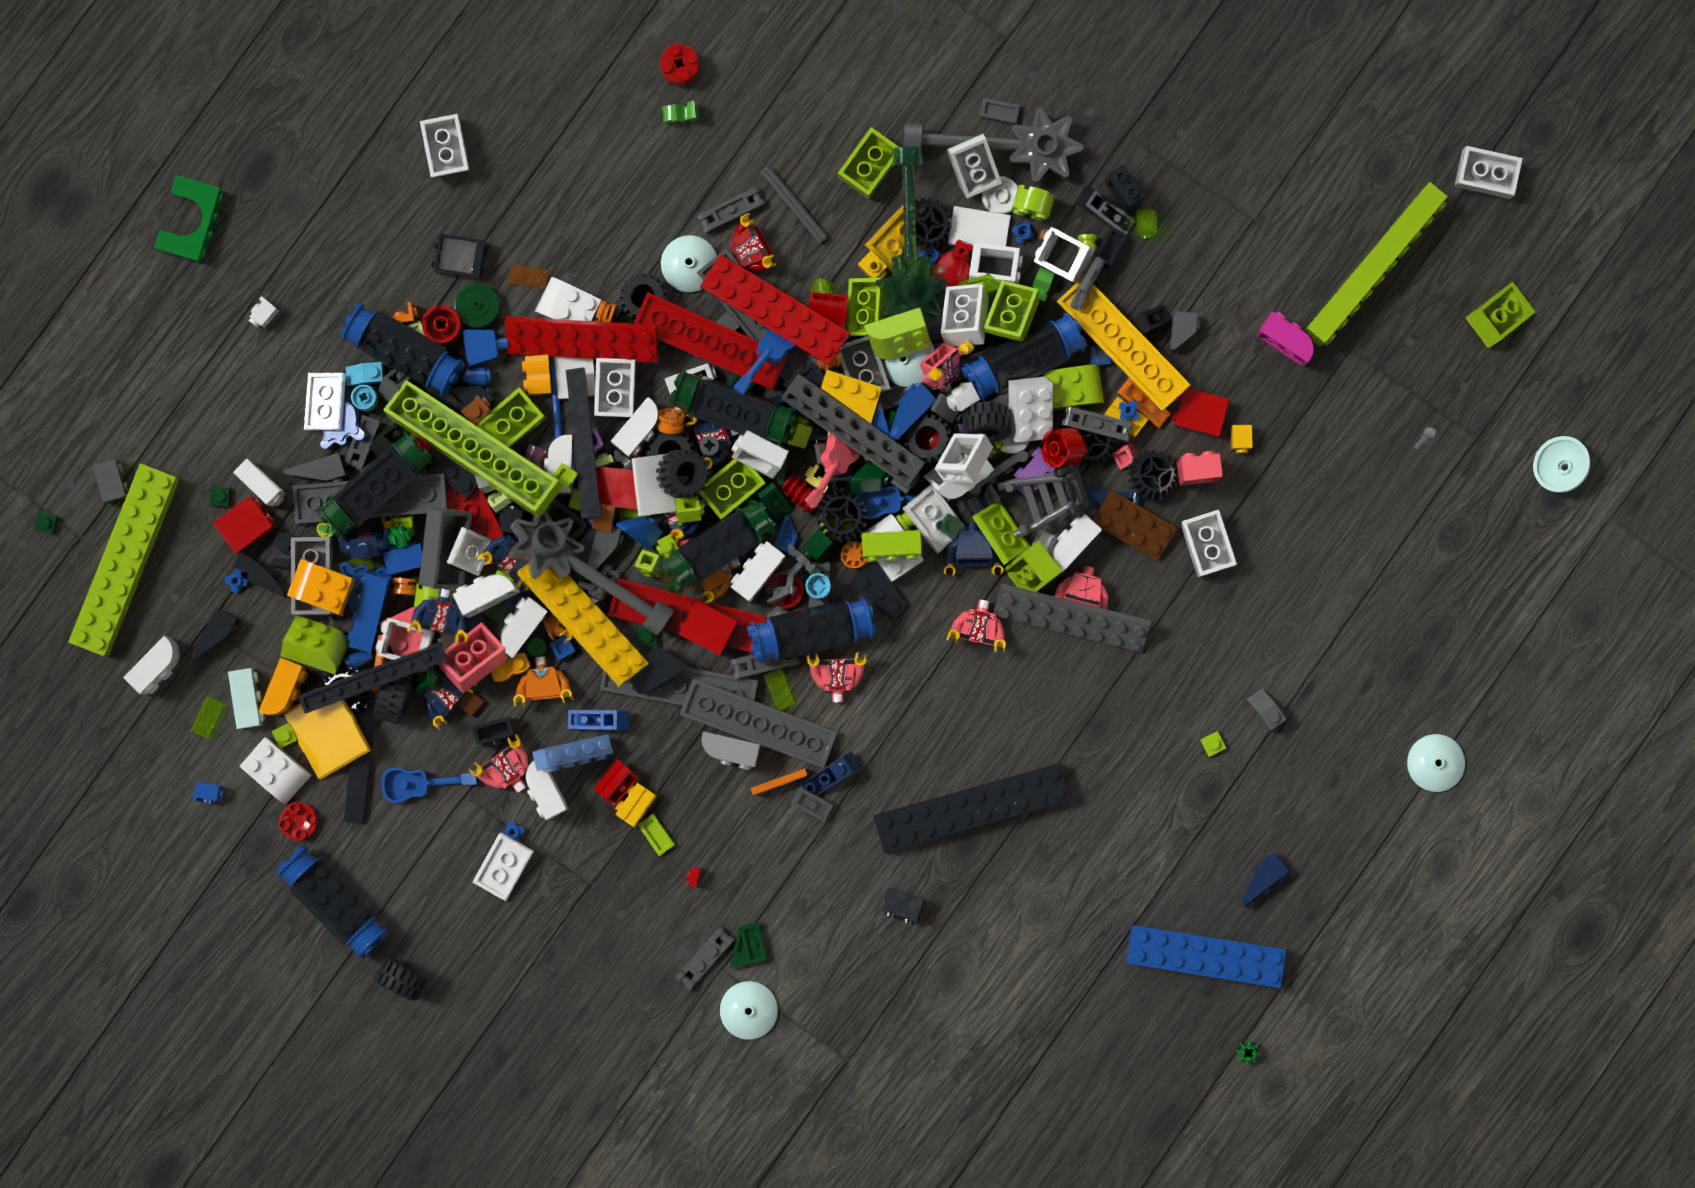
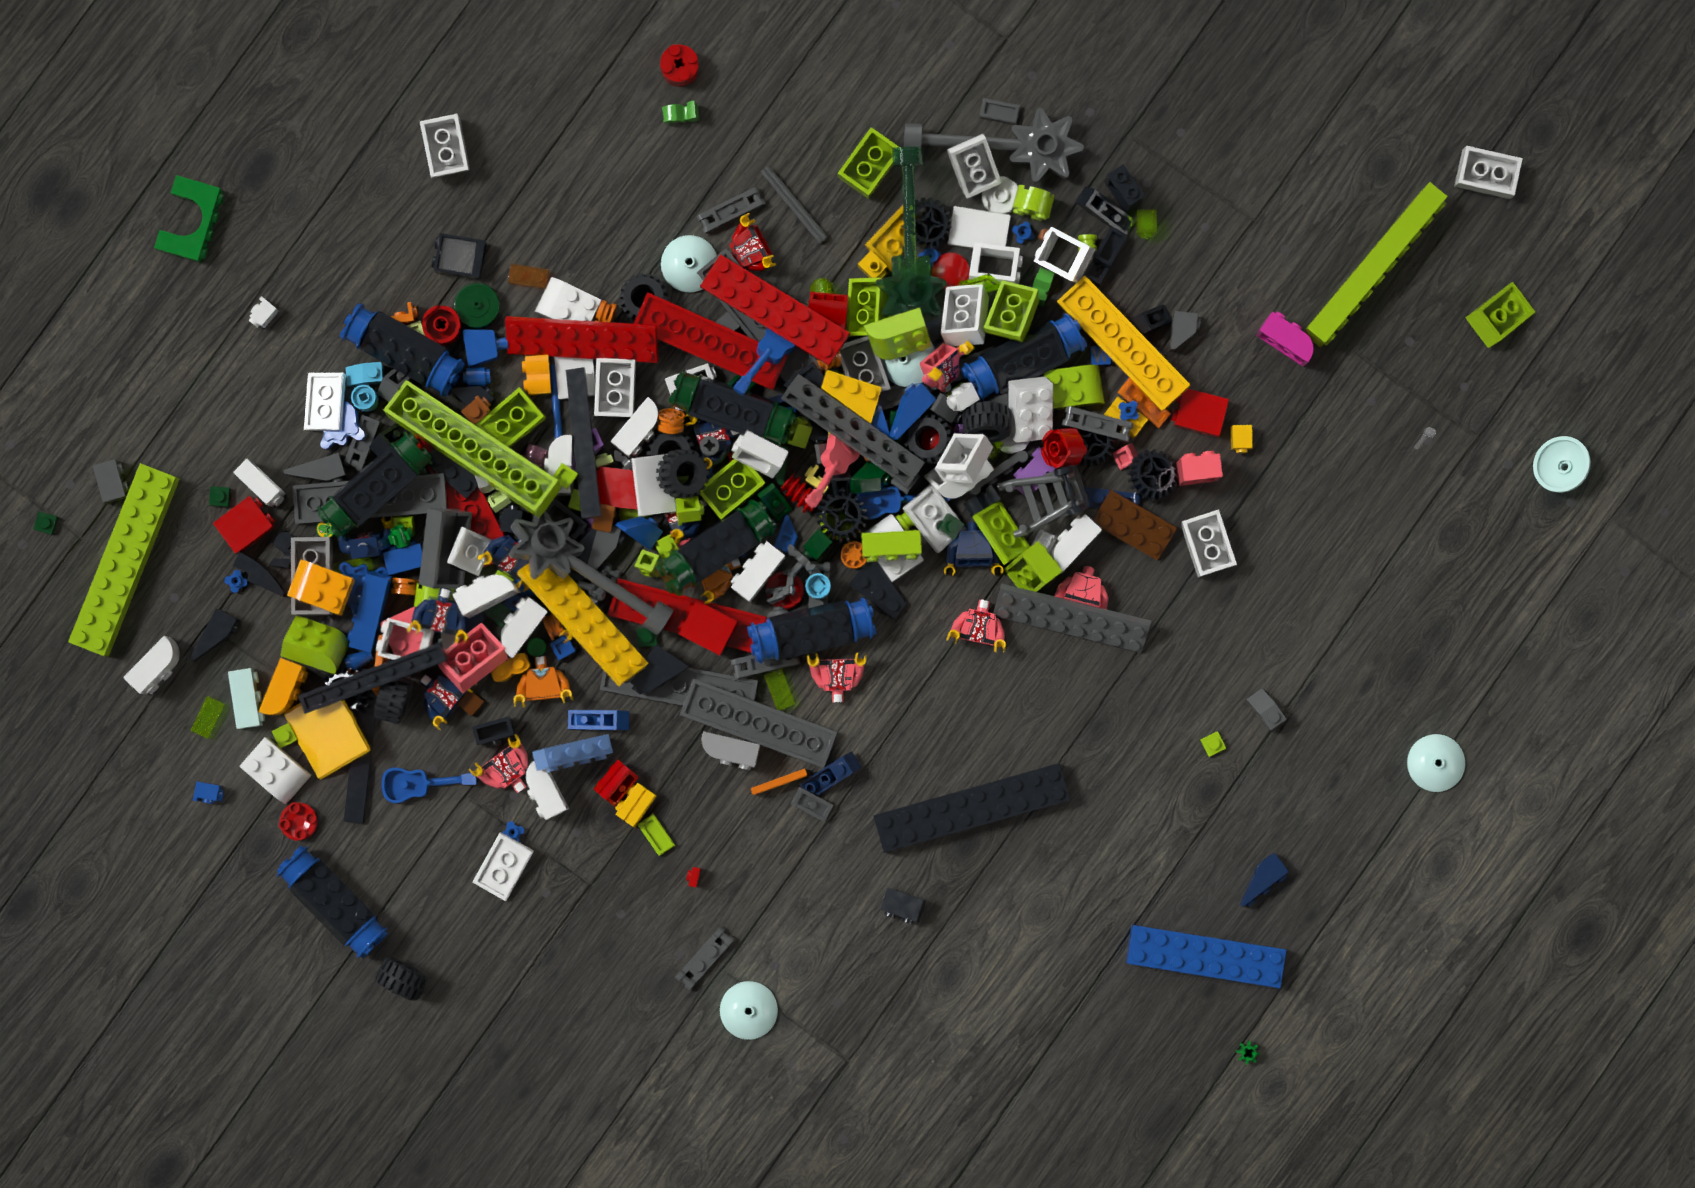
dark green slope [412,665,442,693] -> none
dark green wing [730,922,767,969] -> none
red plate [952,240,973,261] -> none
dark grey axle [1070,257,1105,311] -> none

